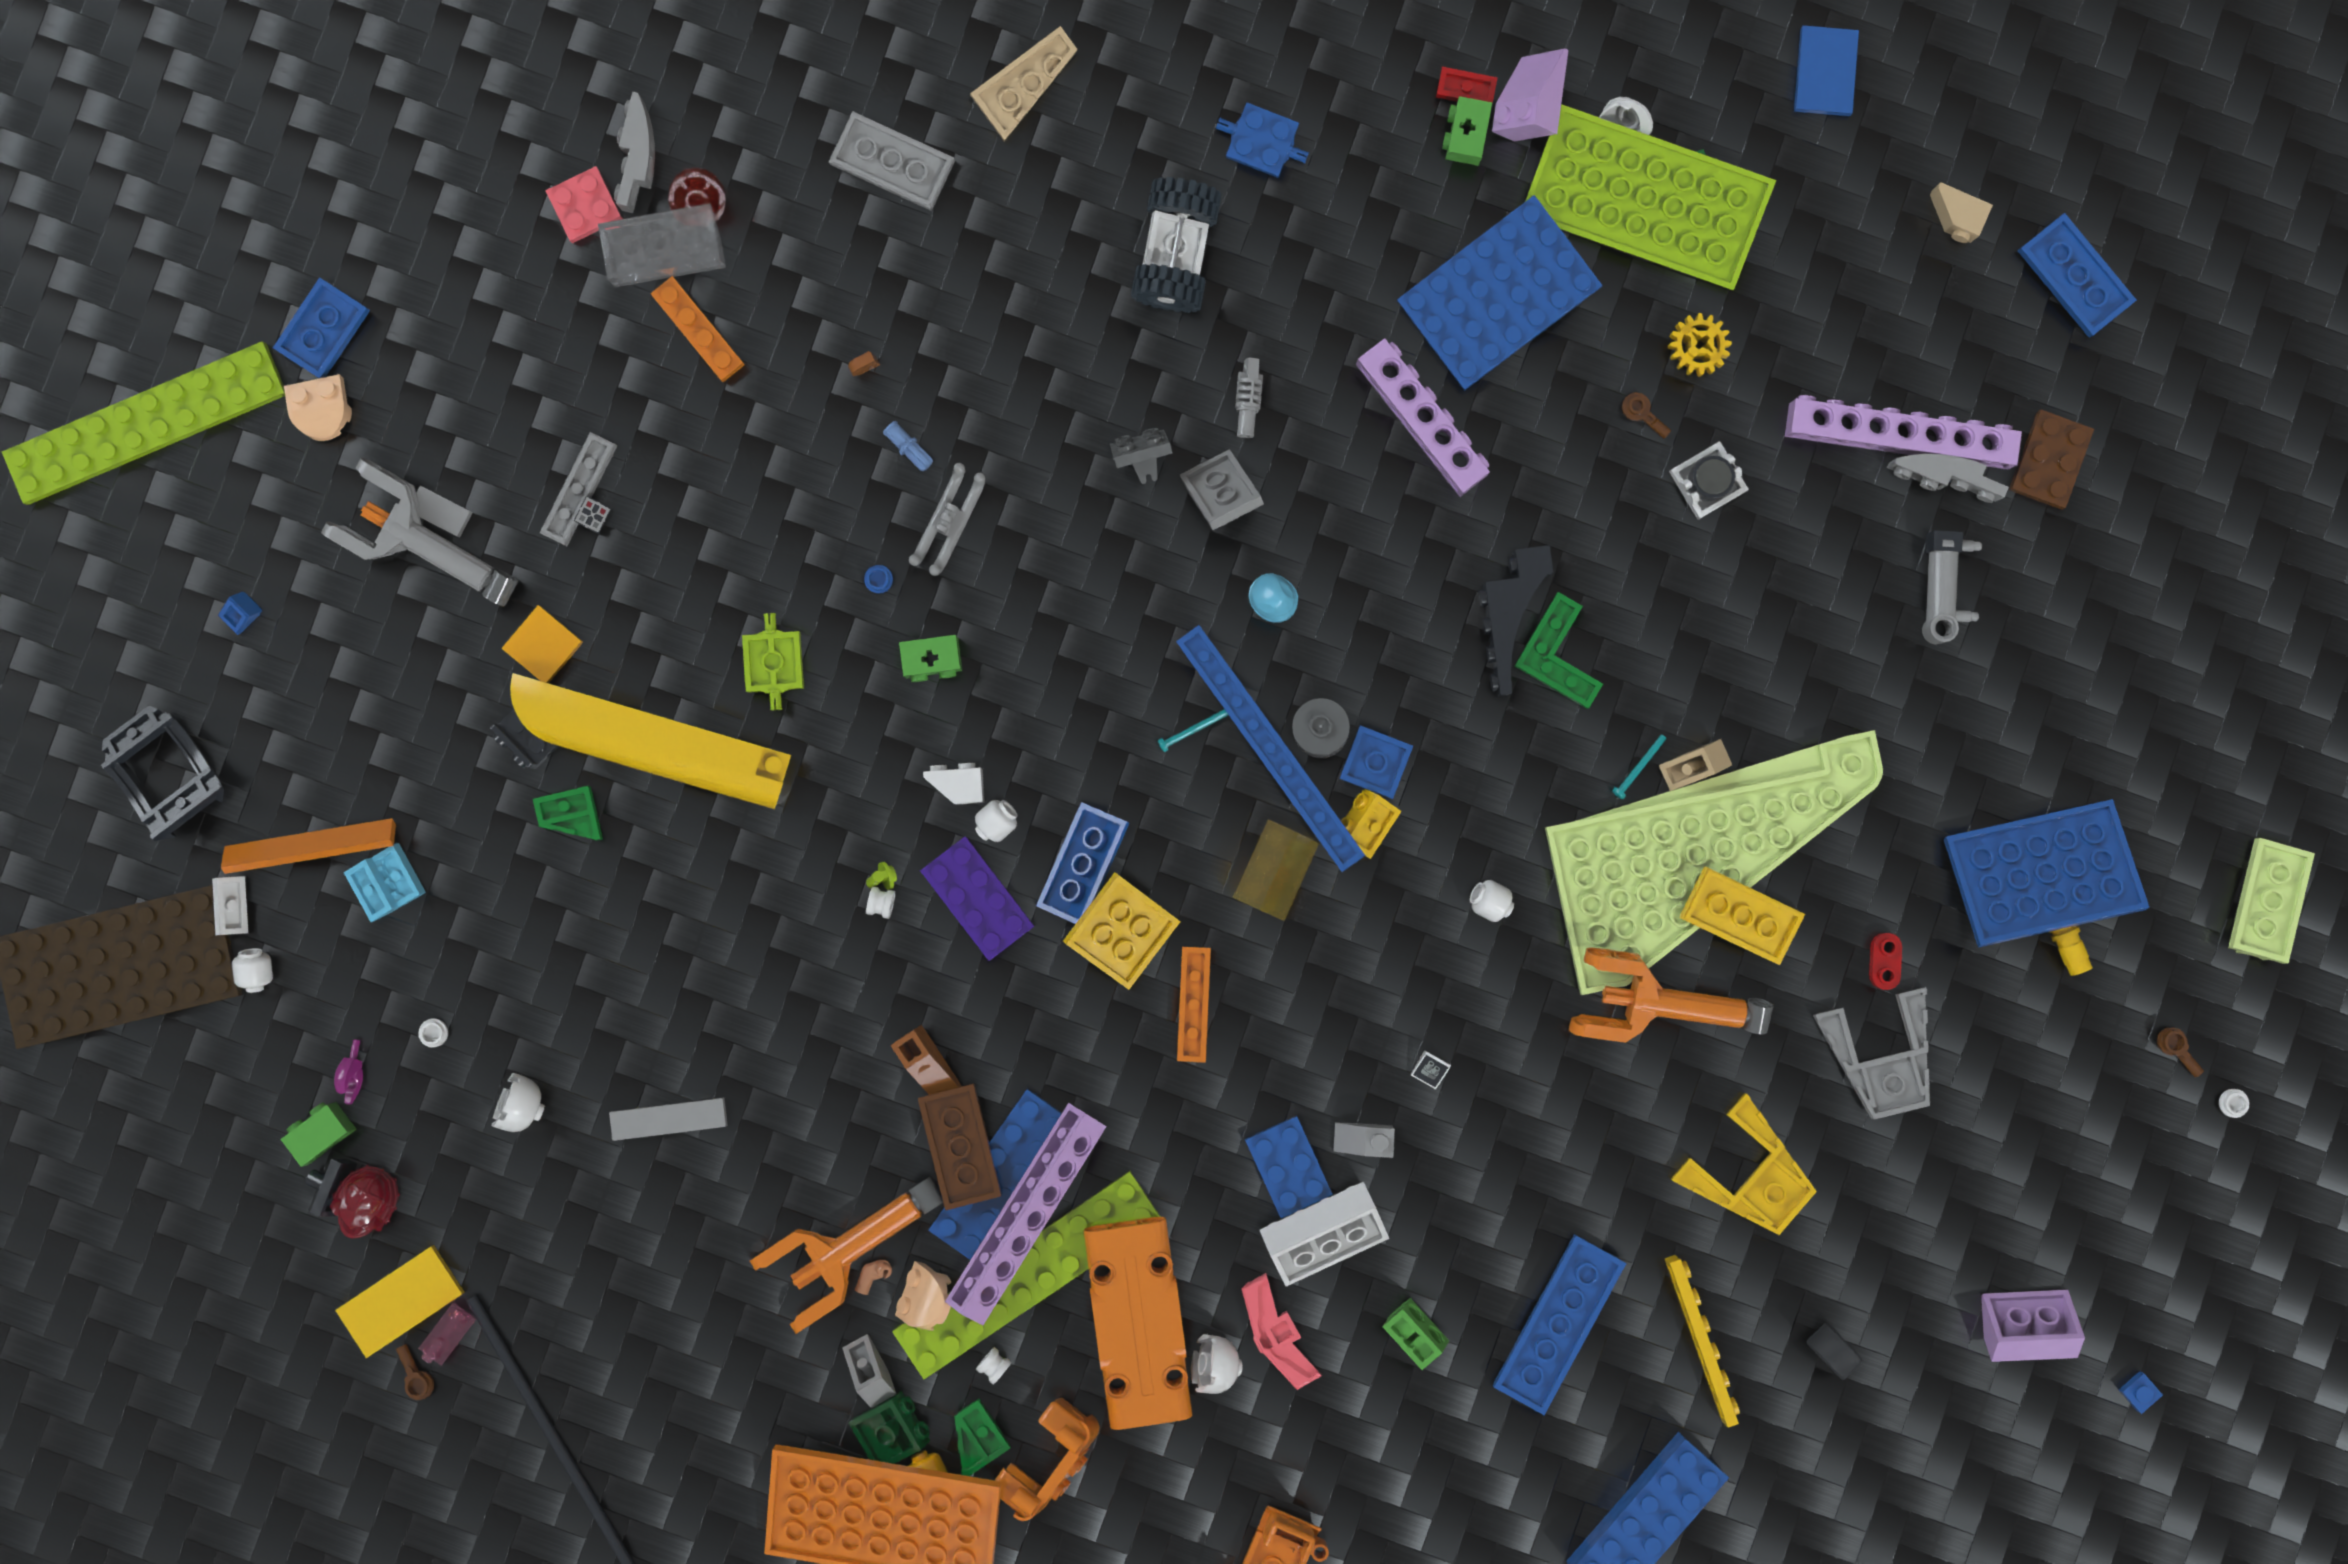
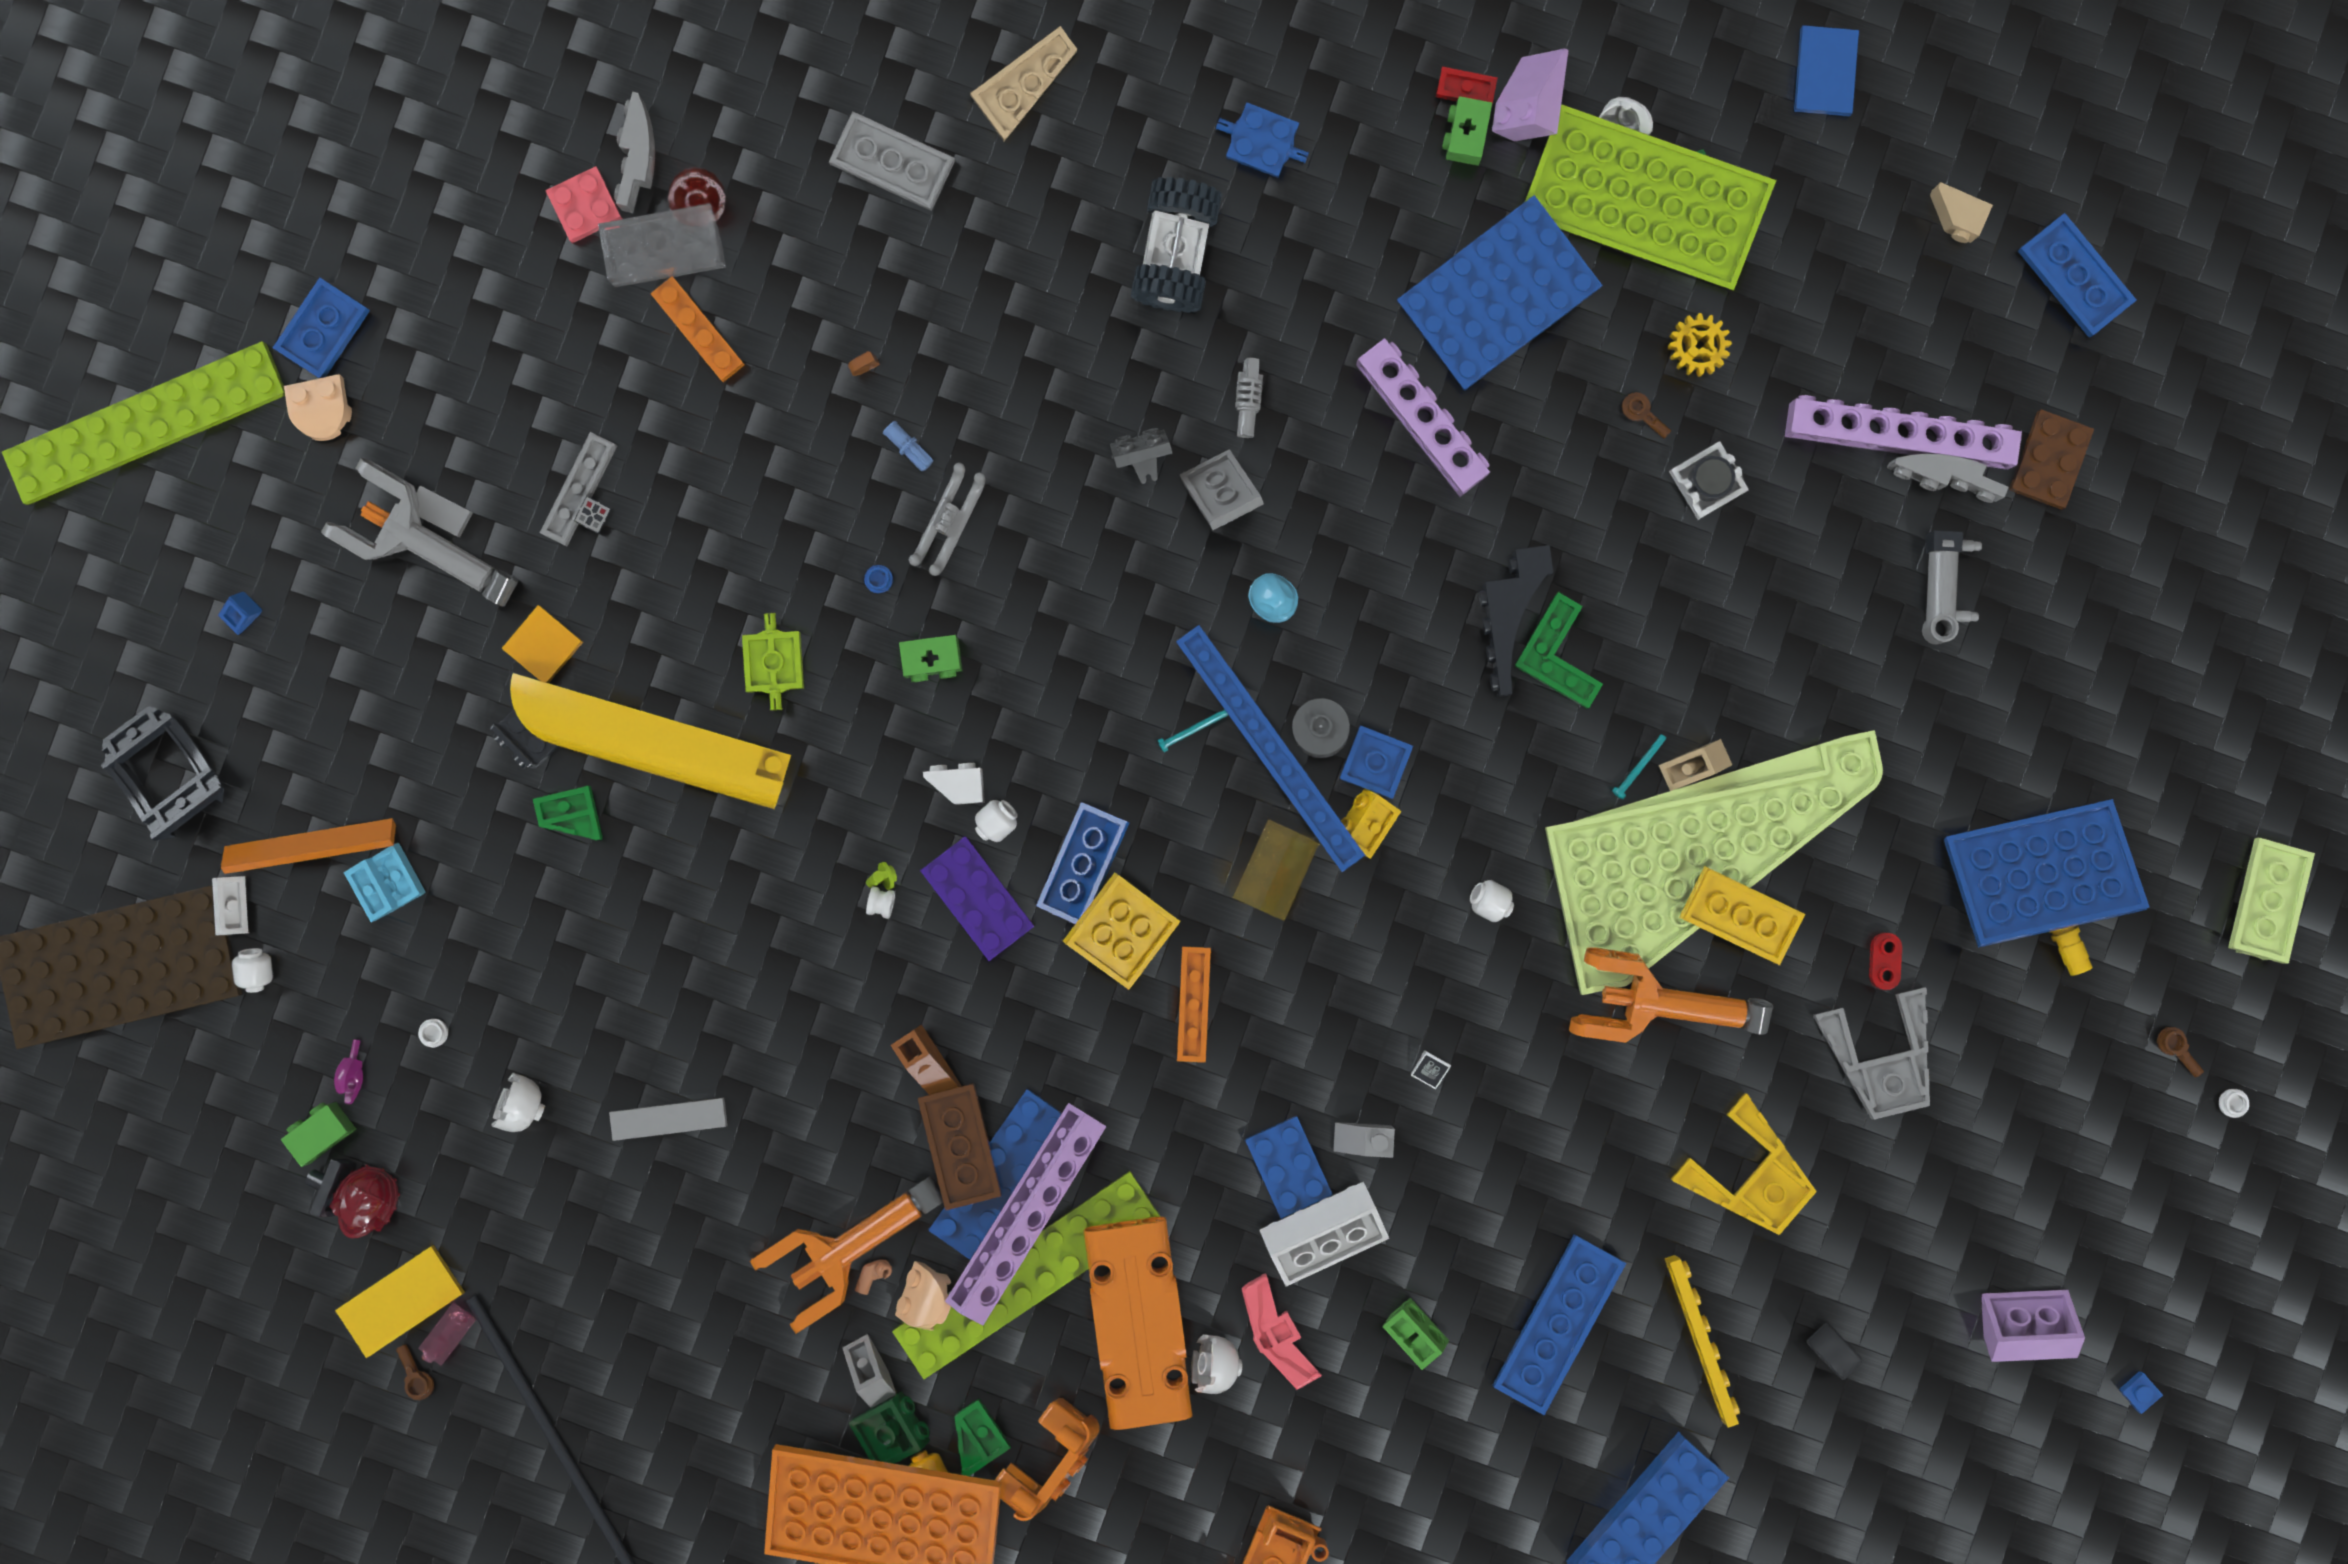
white wheel [976,1347,1012,1384] -> none

